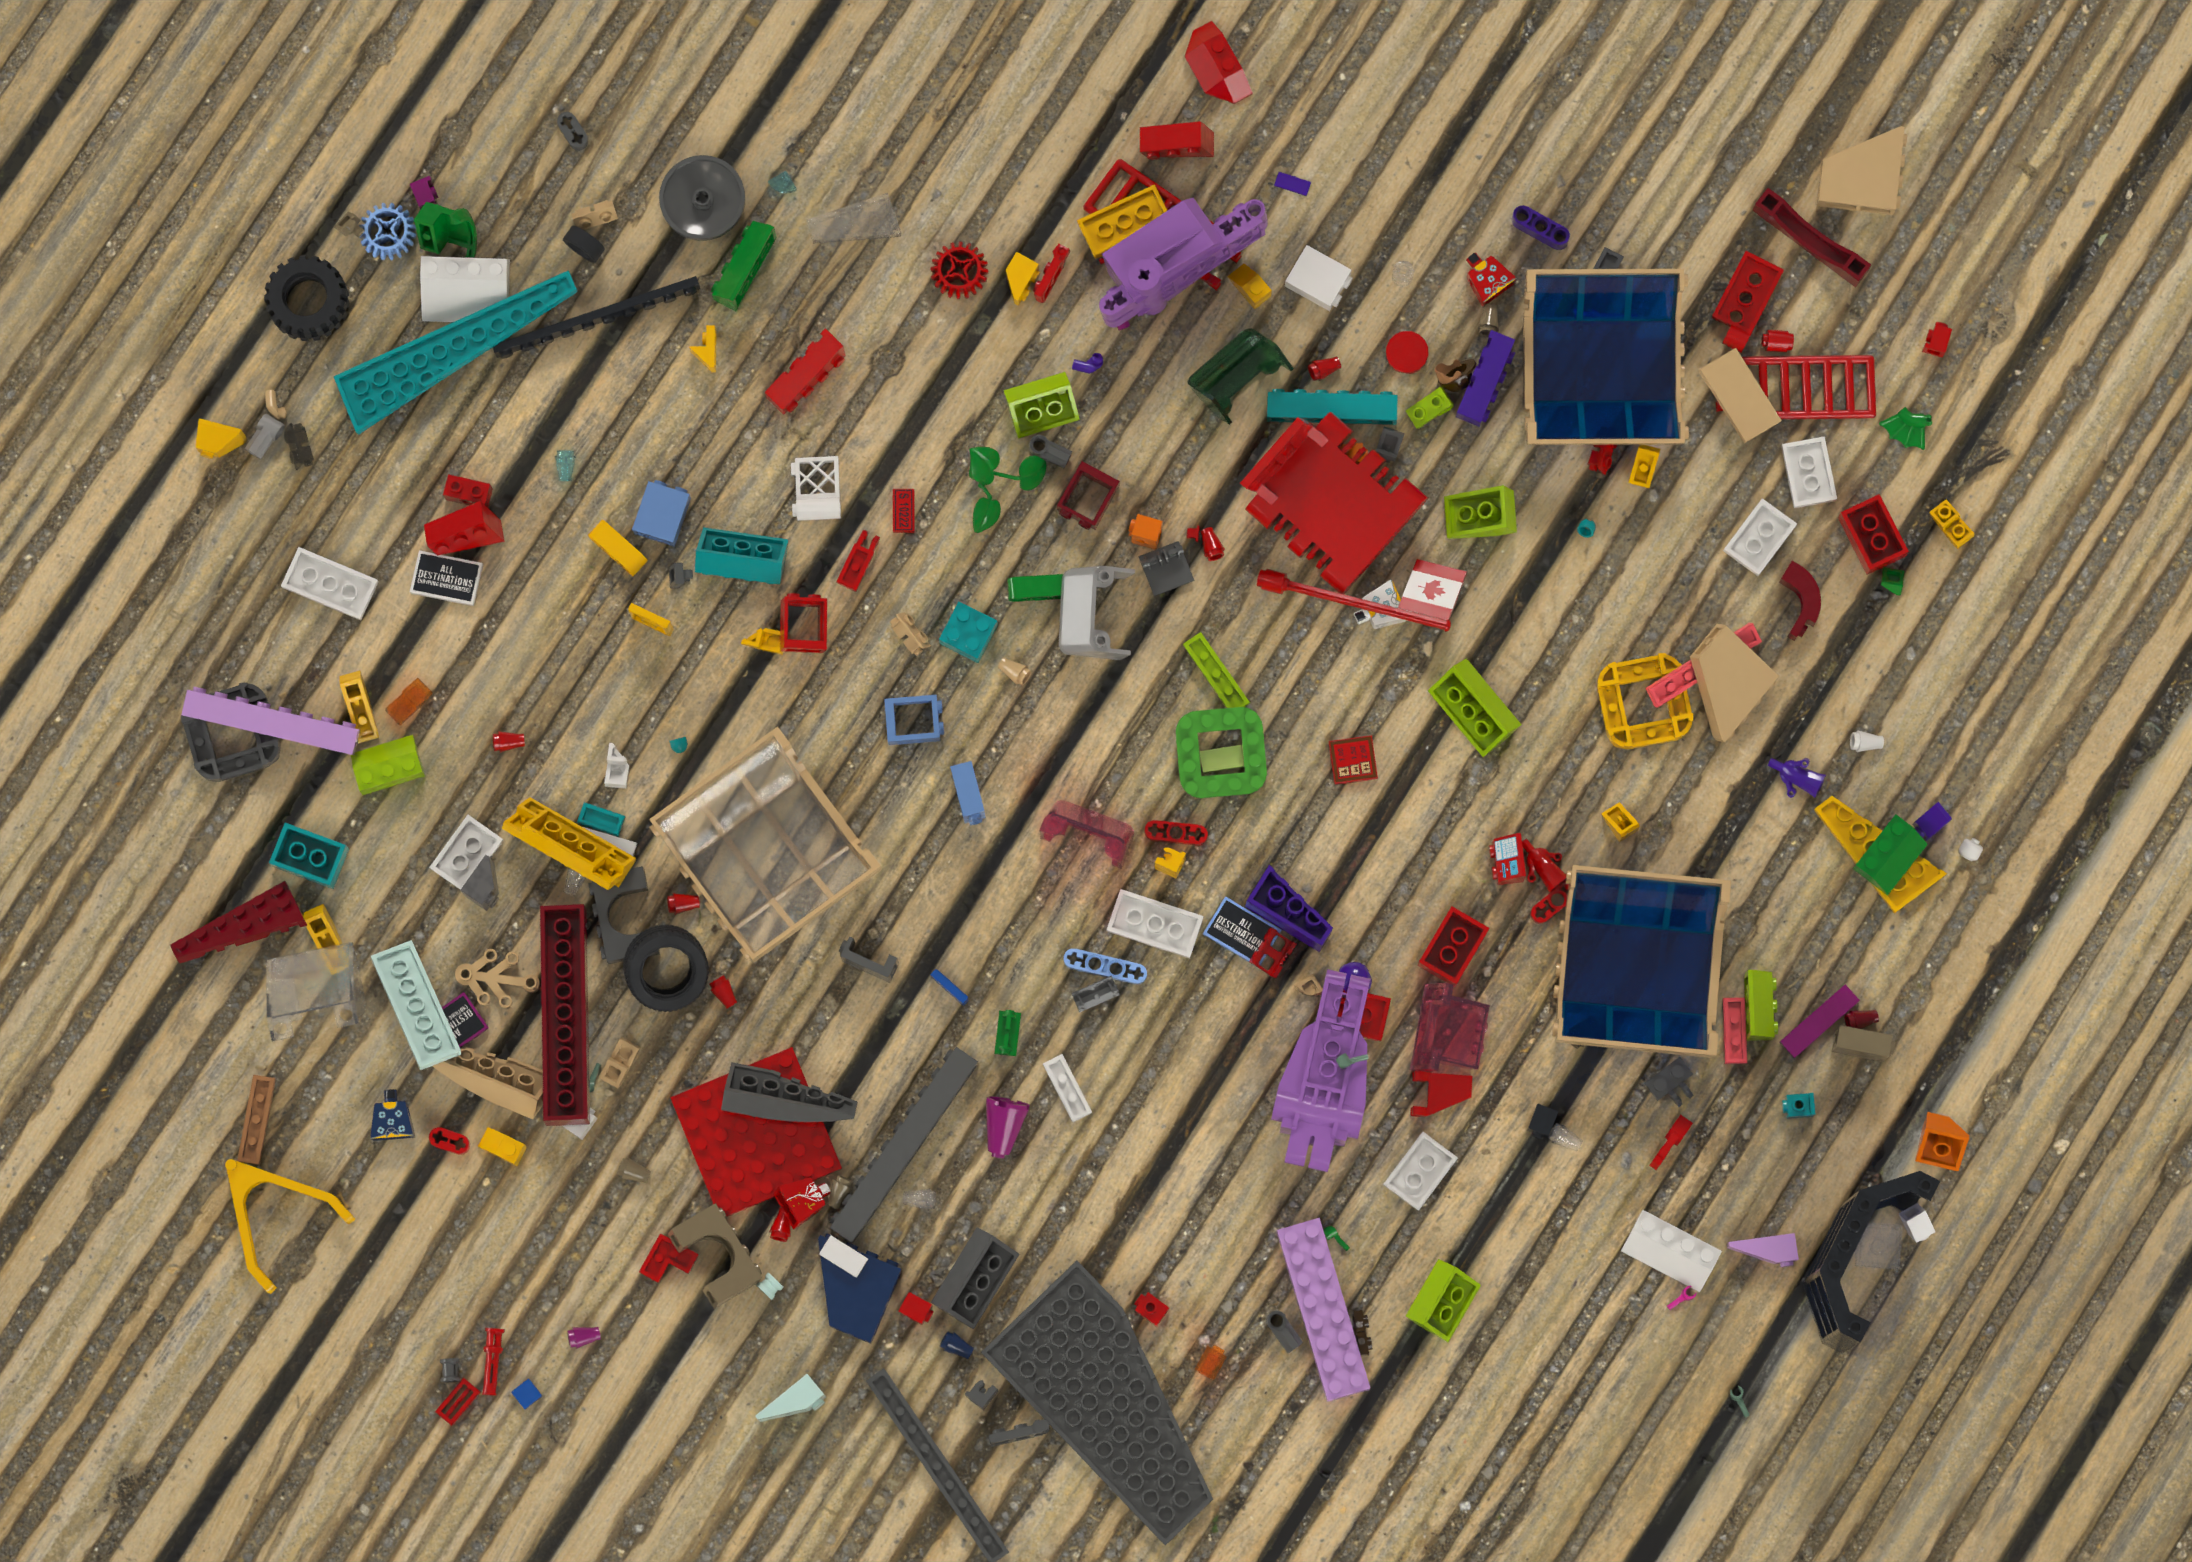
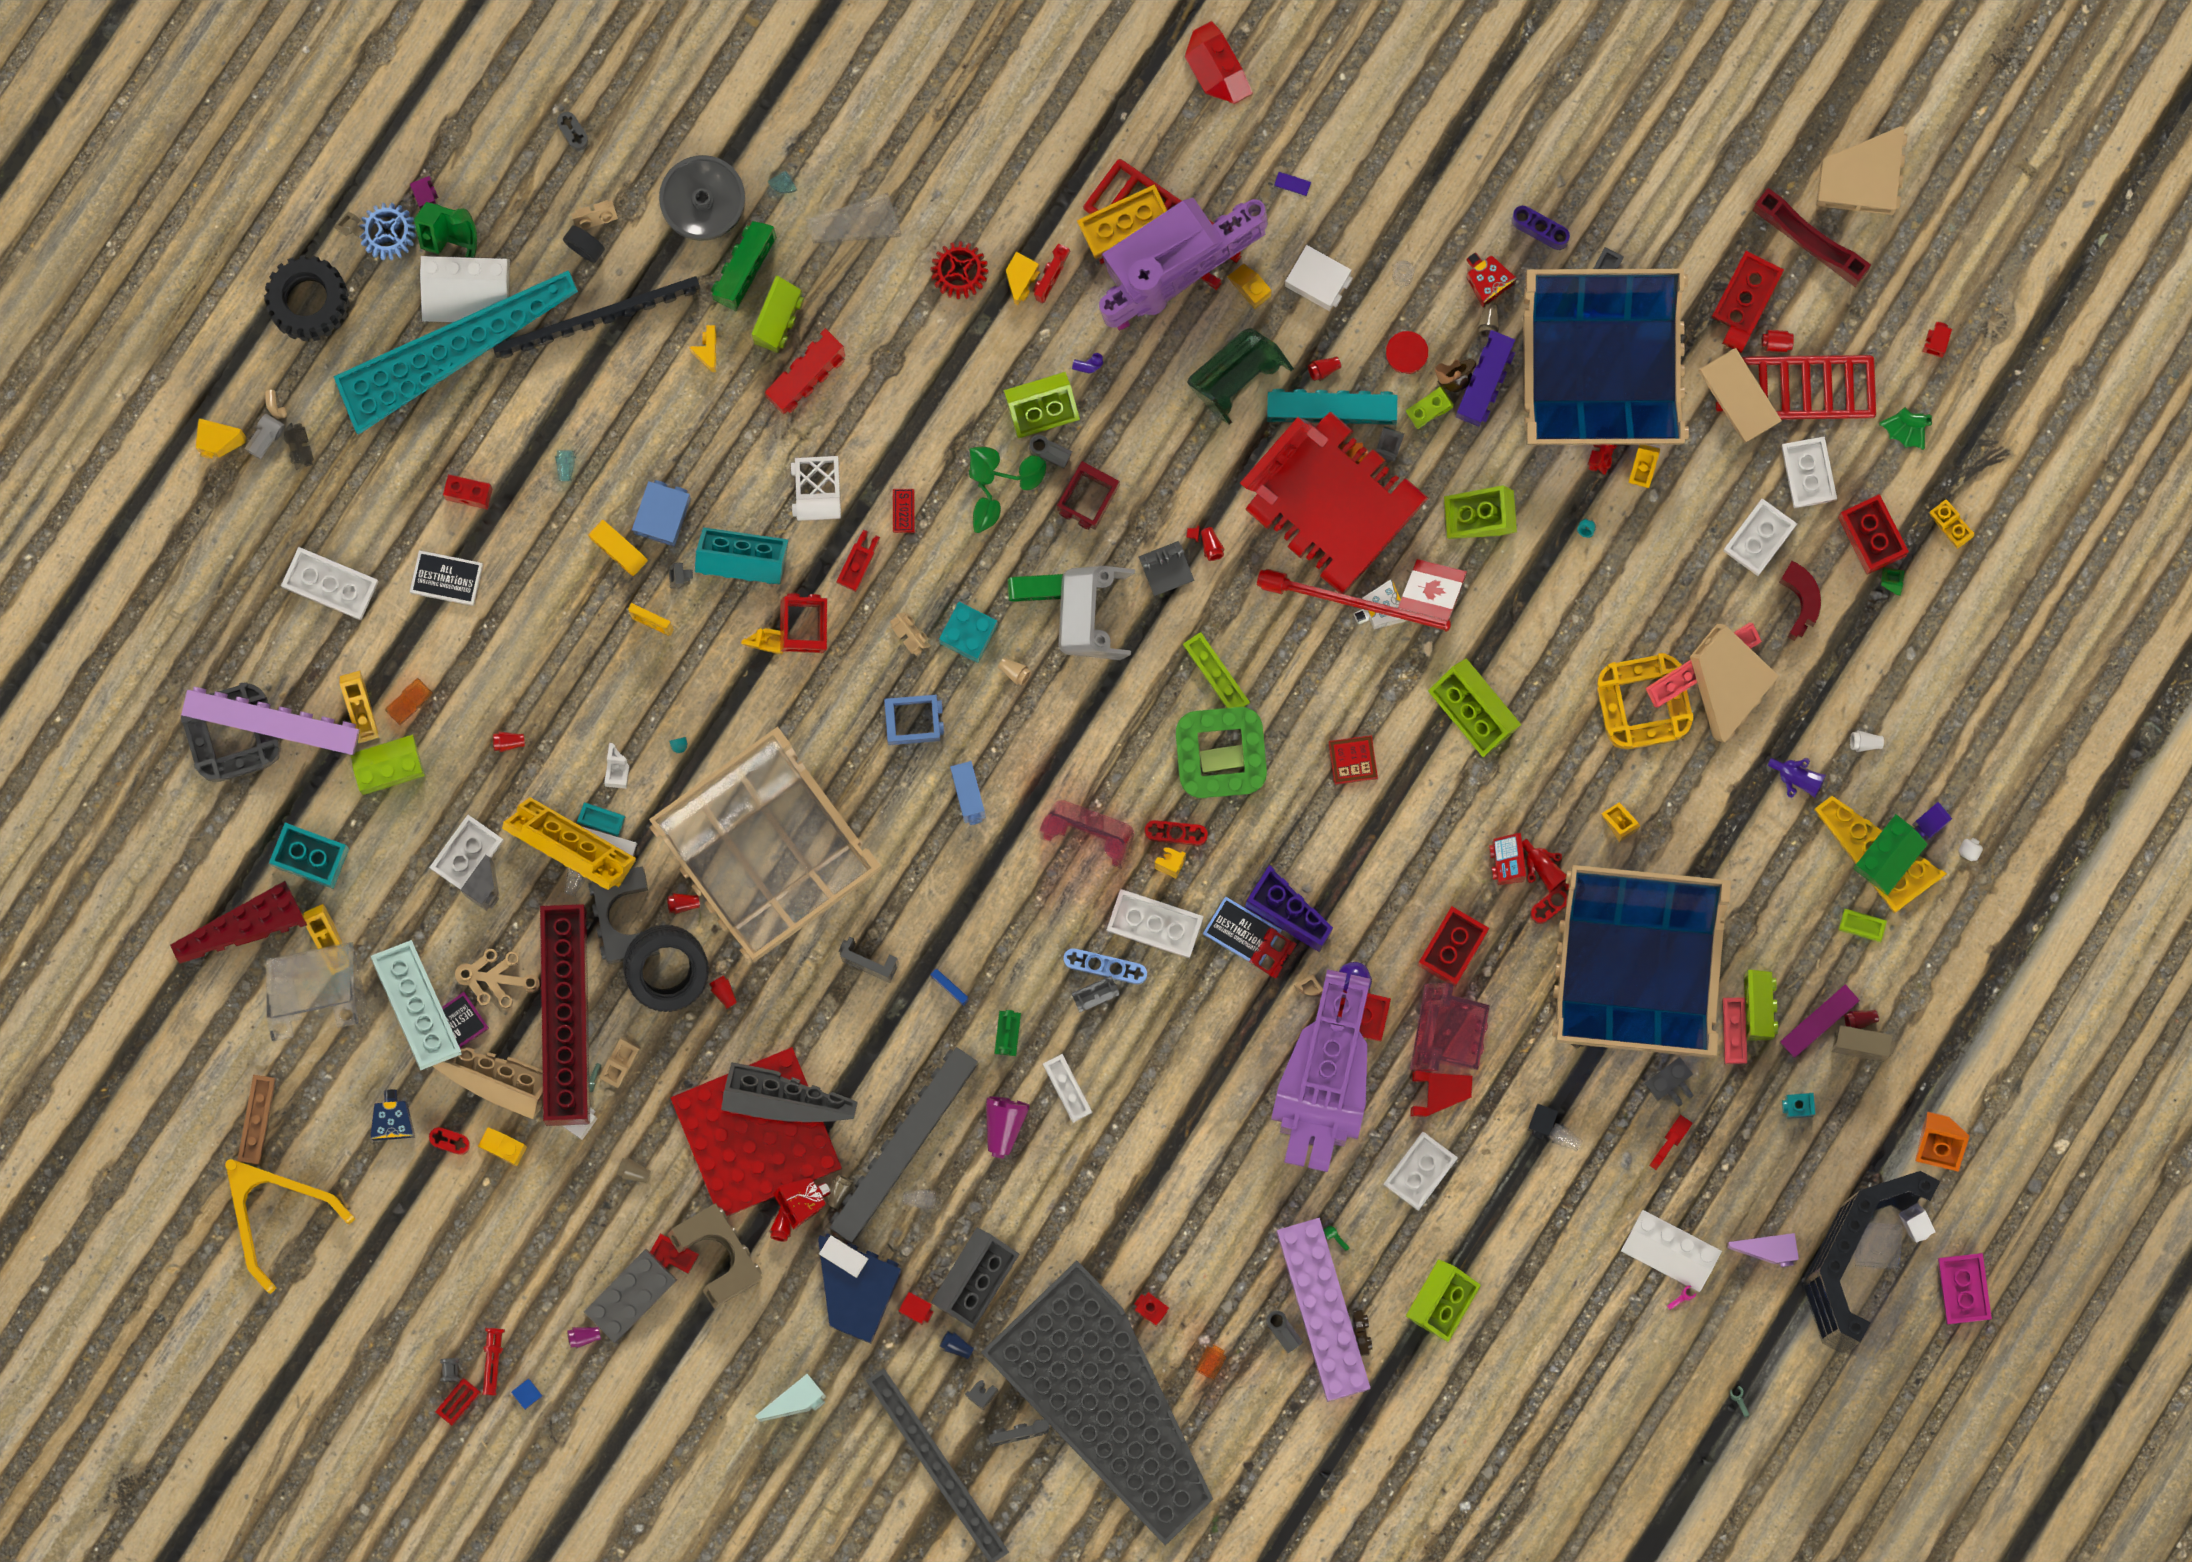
red wedge [424,501,505,556] -> none
light aqua wheel [756,1272,784,1300] -> none
orange brick [1129,514,1163,550] -> none
red wedge [1140,121,1214,160] -> none
sand green hand [1336,1053,1369,1069] -> none
none -> dark grey plate [584,1249,677,1343]
none -> lime slope [752,275,804,353]
none -> lime tile [1838,909,1887,942]
none -> dark pink plate [1938,1253,1992,1325]

